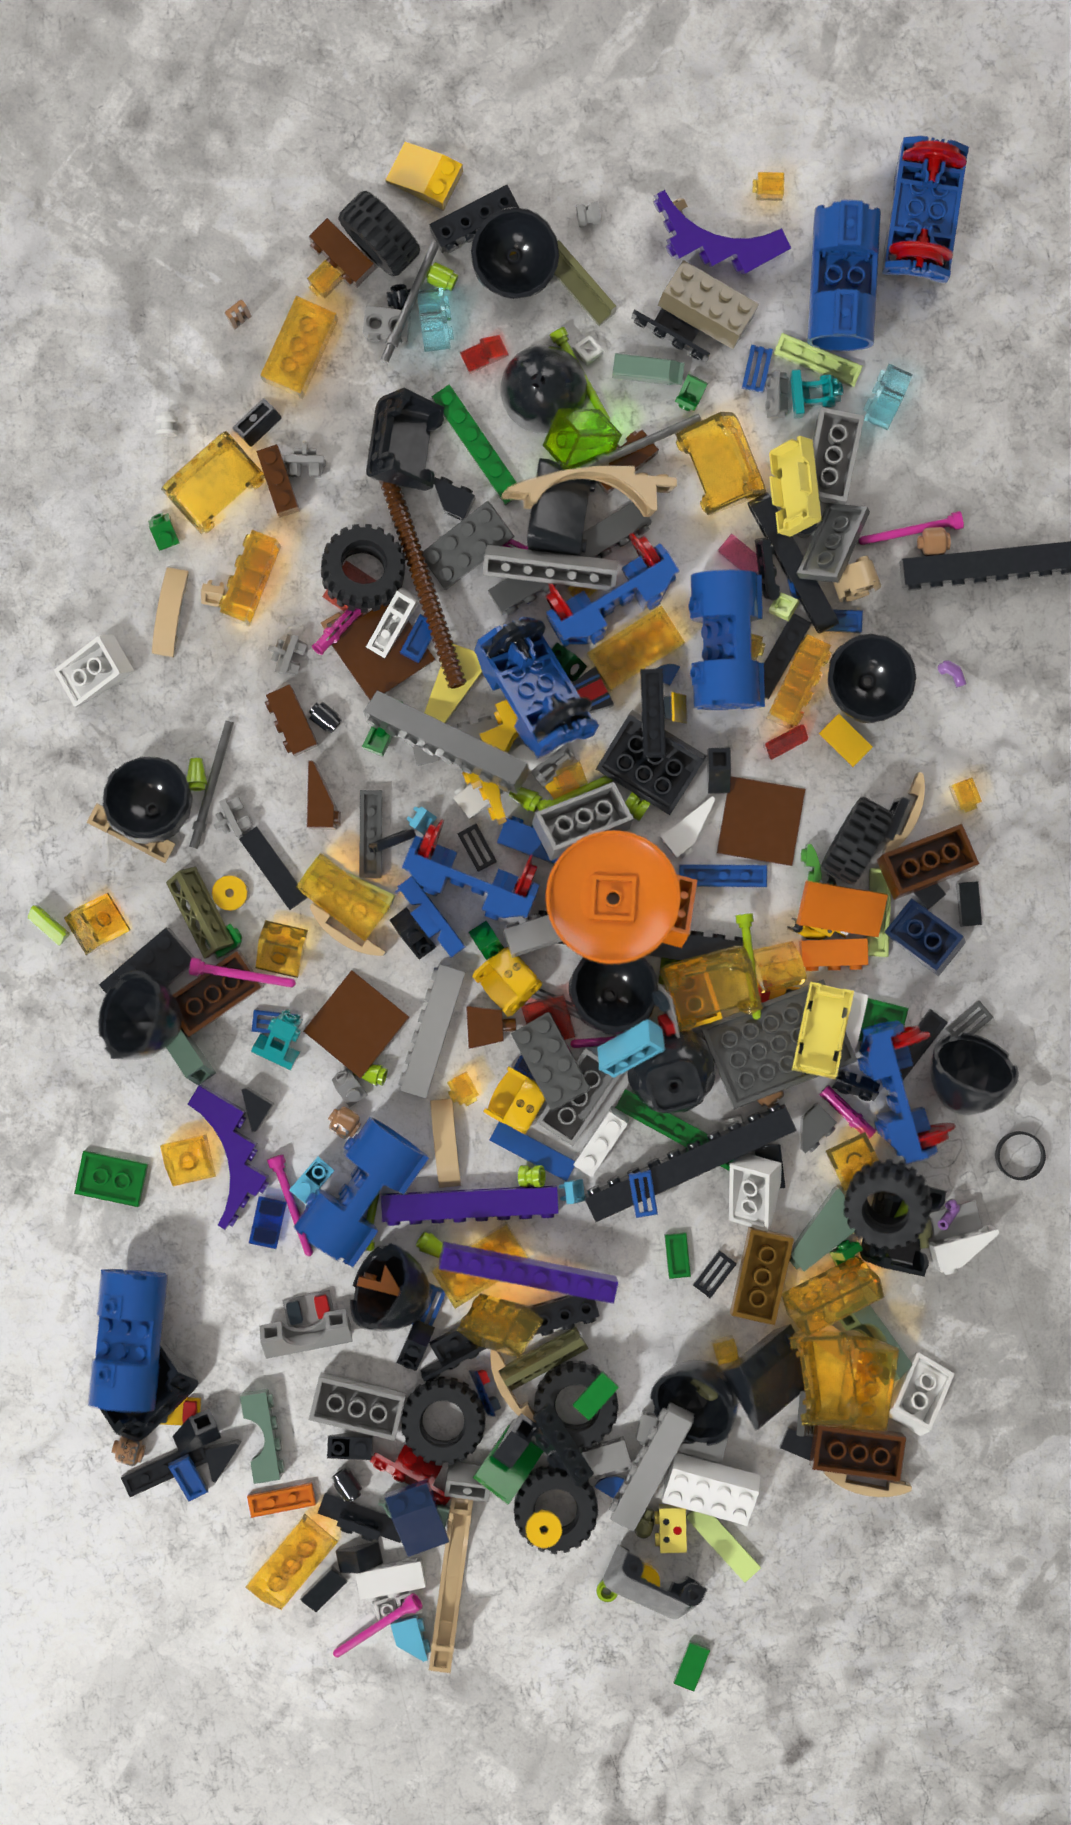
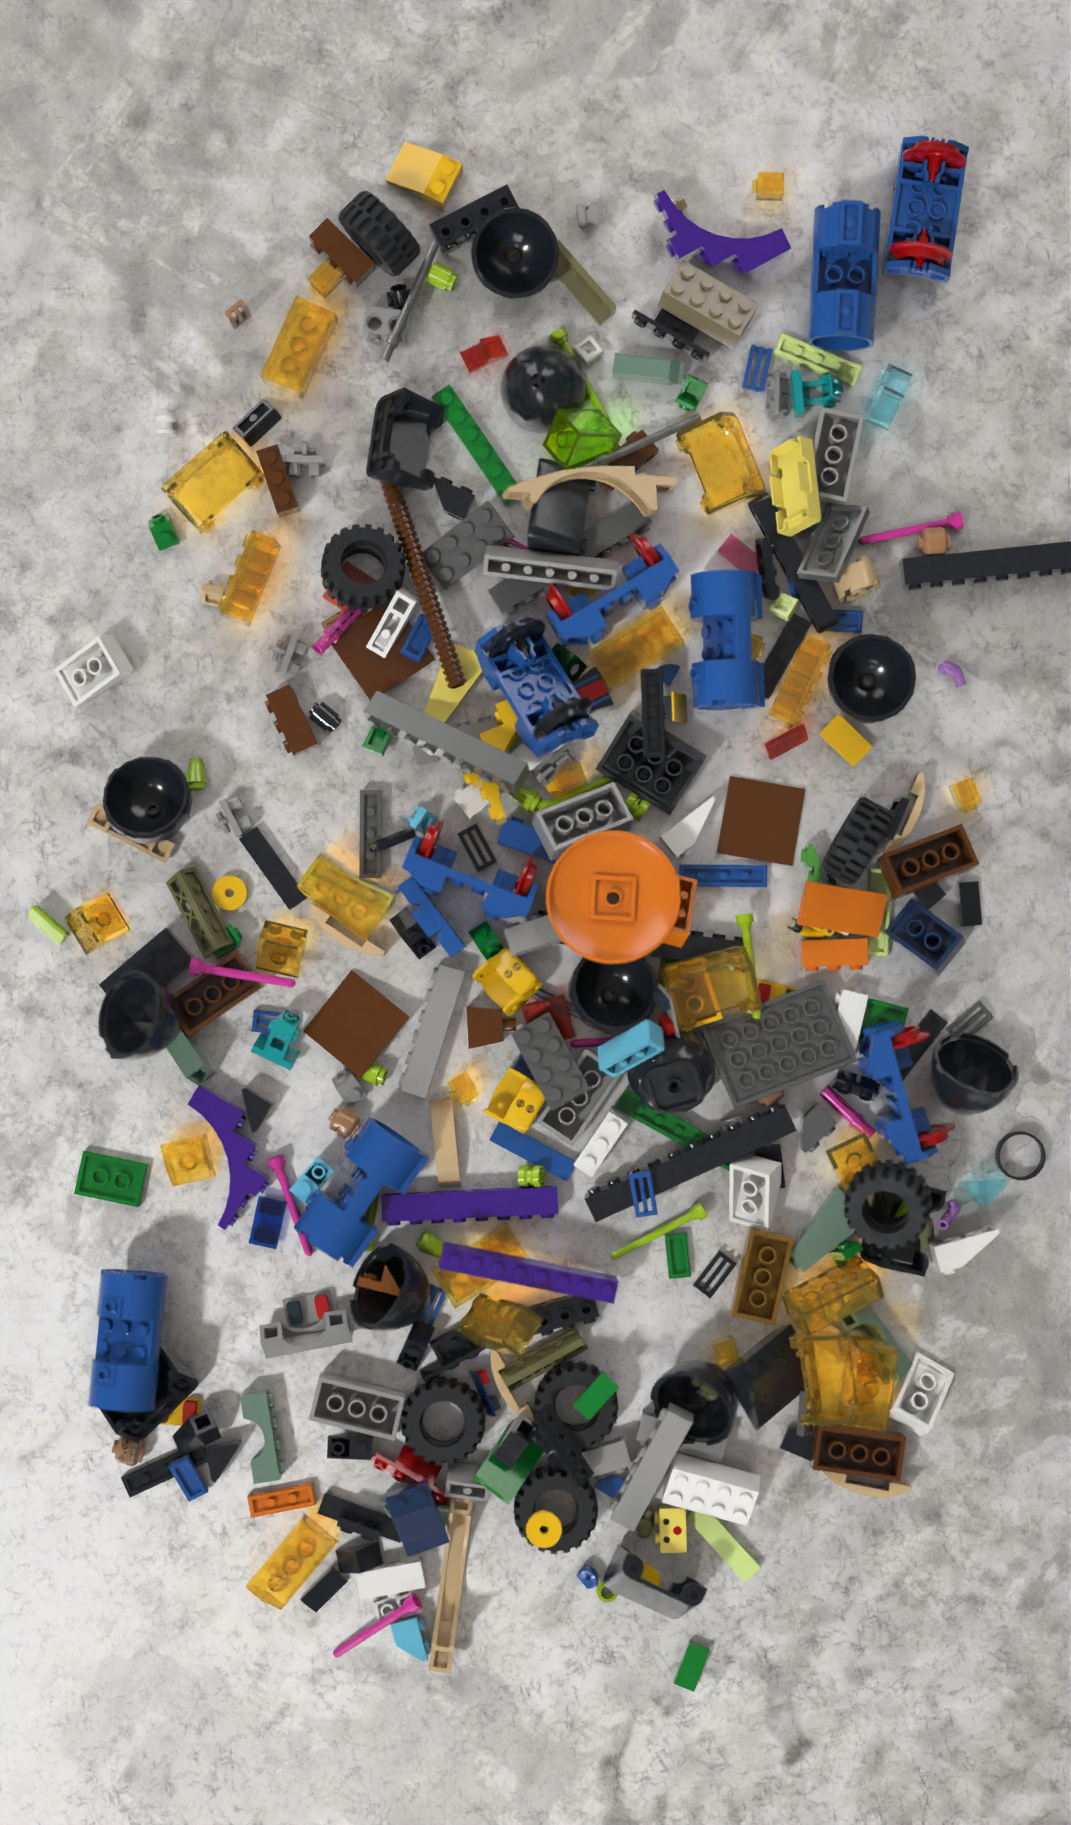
tan slope [152,567,189,657] -> none
flat silver bar [189,720,234,849] -> none
reddish brown slope [307,761,341,830] -> none
black brick [331,1468,362,1502] -> none
clear light blue brick [417,288,454,352] -> none
medium azure tile [559,1179,585,1204] -> none
black slope [707,747,731,794] -> none
clear yellow slope [753,941,807,993] -> none
light yellow piece [792,982,854,1079] -> none
none -> blue piece [576,1565,599,1589]
none -> lime piece [610,1201,708,1260]
none -> clear light blue slope [959,1179,1007,1209]

